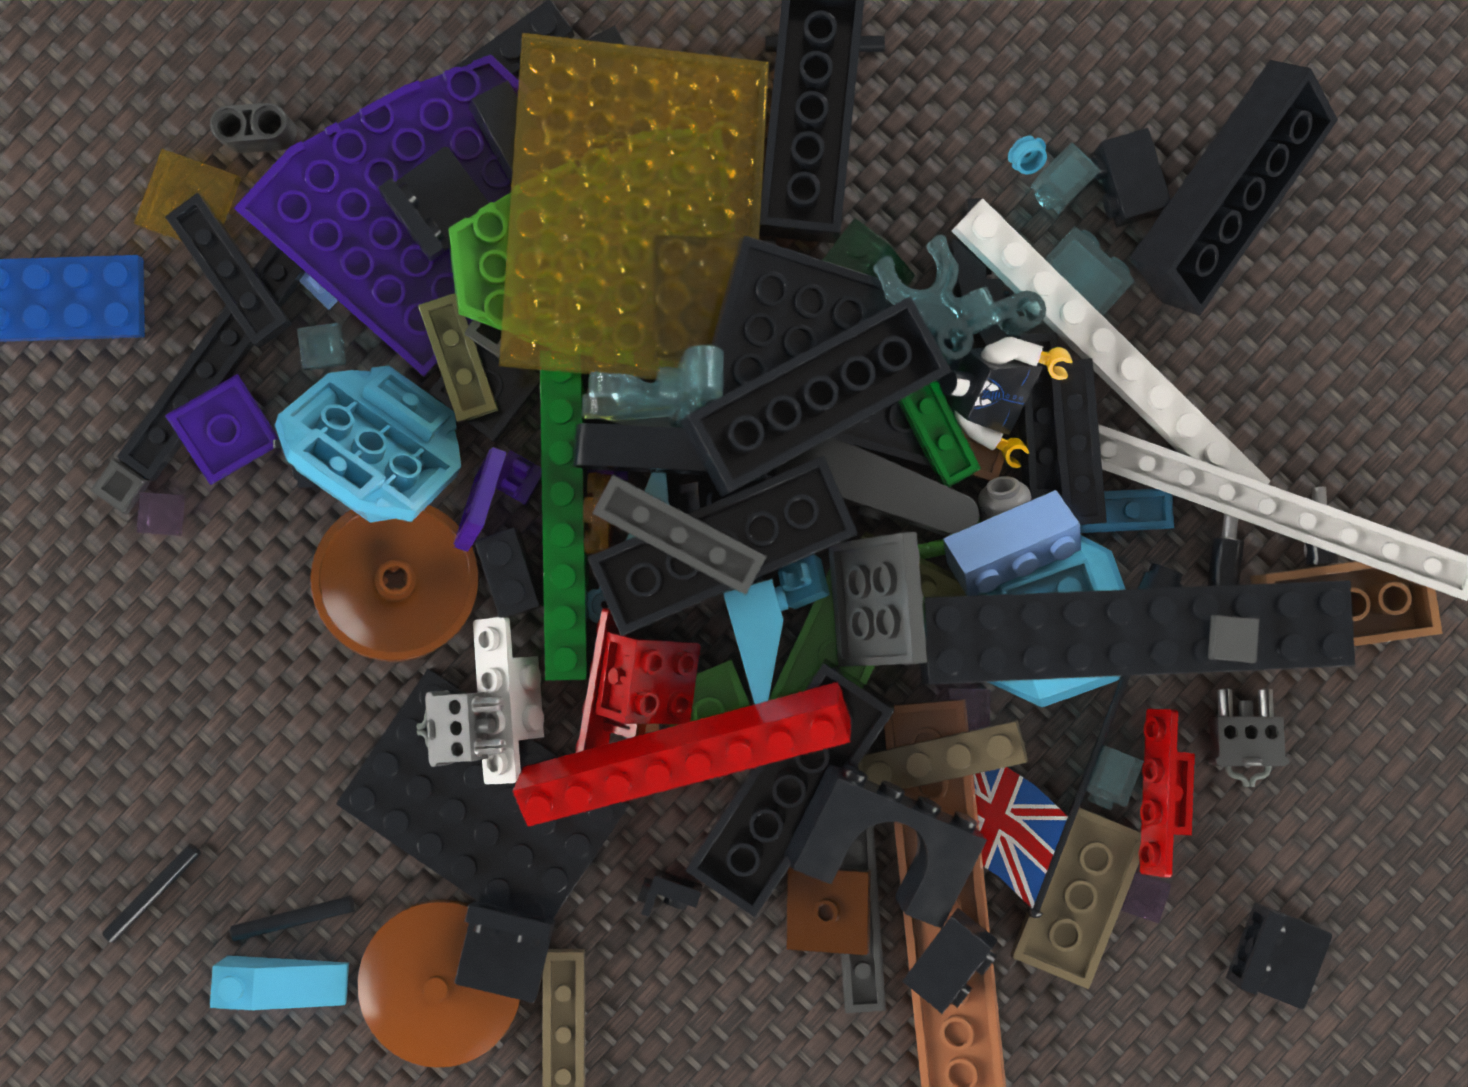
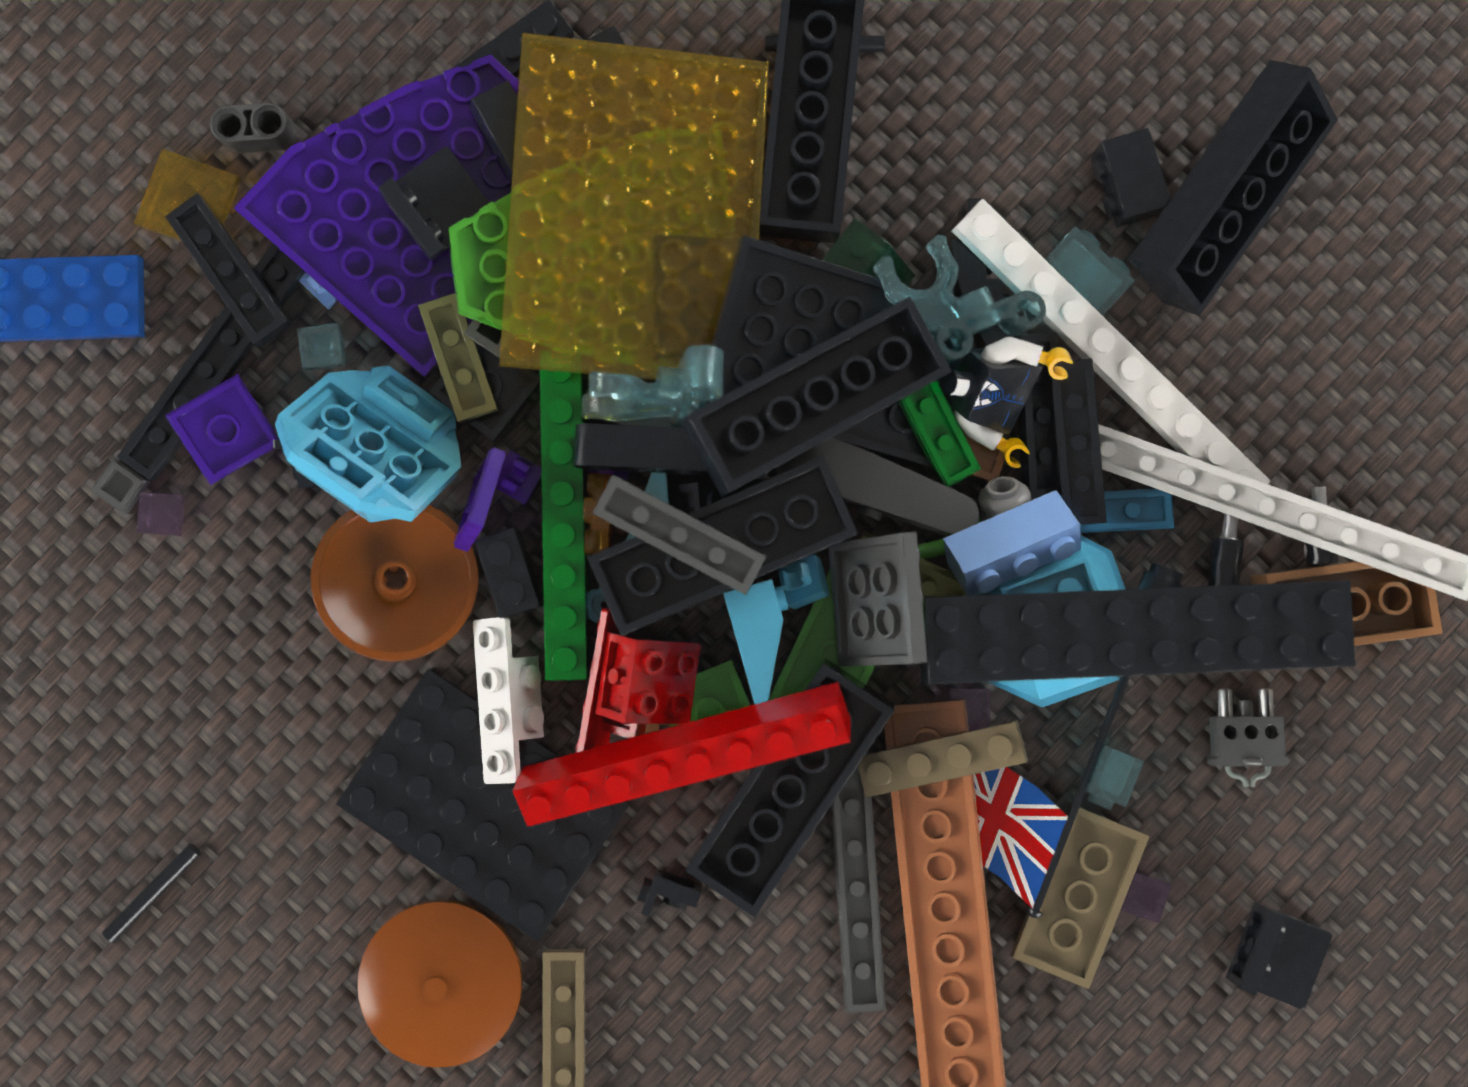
medium azure slope [210,955,349,1010] -> none
black bar [230,896,355,942] -> none
piece [417,690,507,767] -> none
black bracket [455,901,556,1003] -> none
black arch [785,764,987,929] -> none
reddish brown plate [787,865,871,955] -> none
black brick [902,908,998,1014] -> none
medium azure plate [1008,136,1047,174] -> none
clear light blue brick [1030,142,1101,214] -> none
red bracket [1138,709,1195,878] -> none
dark grey tile [1208,616,1259,663] -> none

